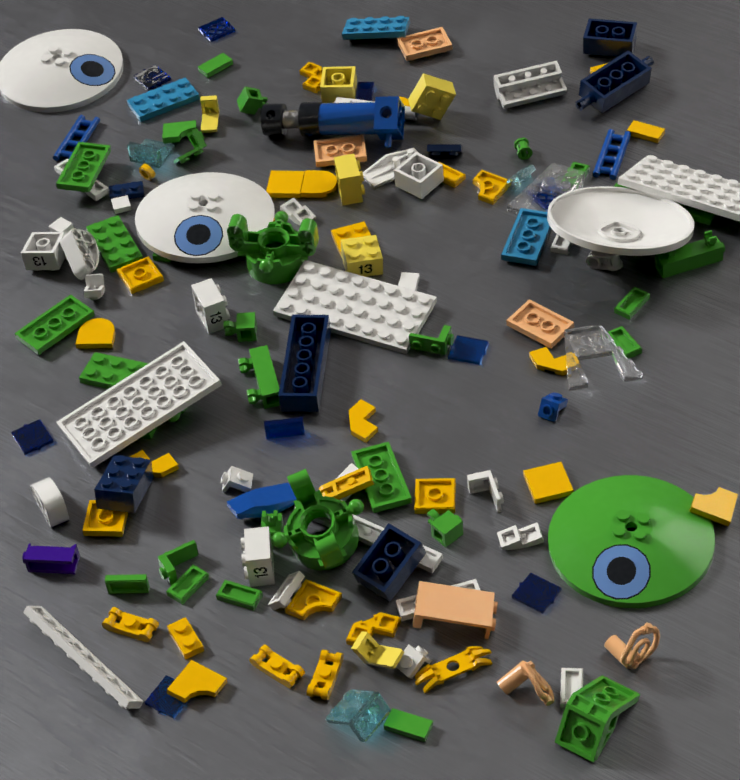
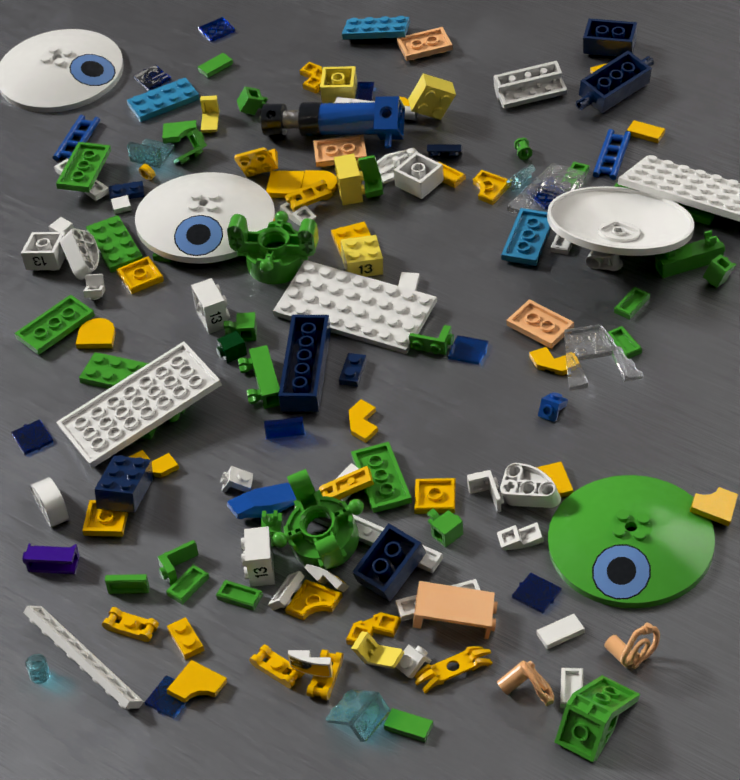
none -> clear light blue wheel [25,654,50,684]
none -> dark green brick [216,331,247,363]
none -> yellow bracket [234,147,278,177]
none -> yellow plate [285,180,333,212]
none -> slope [288,650,333,677]
none -> white slope [304,564,349,592]
none -> dark blue plate [339,353,367,387]
none -> bright green bracket [358,155,384,198]
none -> white beam [500,463,561,508]
none -> white tile [536,614,585,650]
none -> bright green brick [703,254,737,288]

